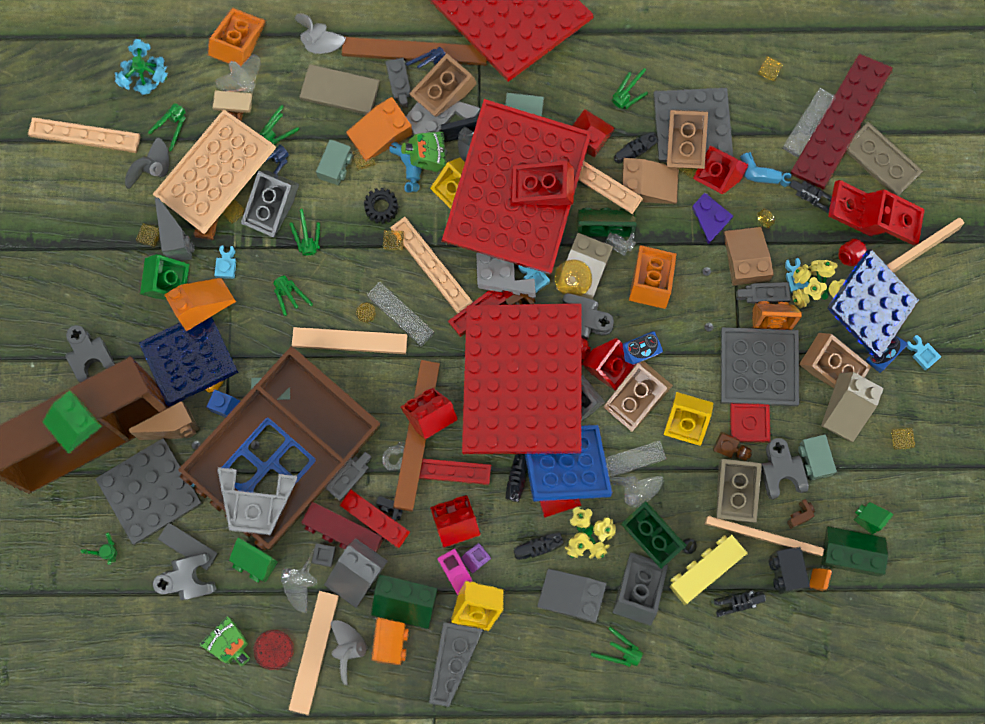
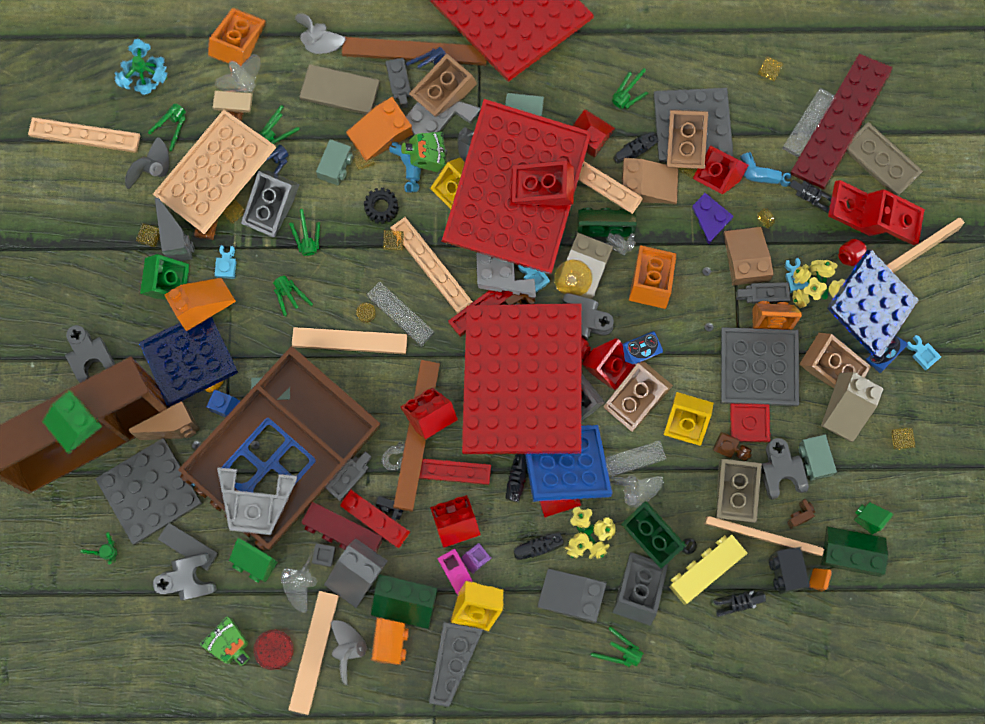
black plate [440,116,477,143] -> none

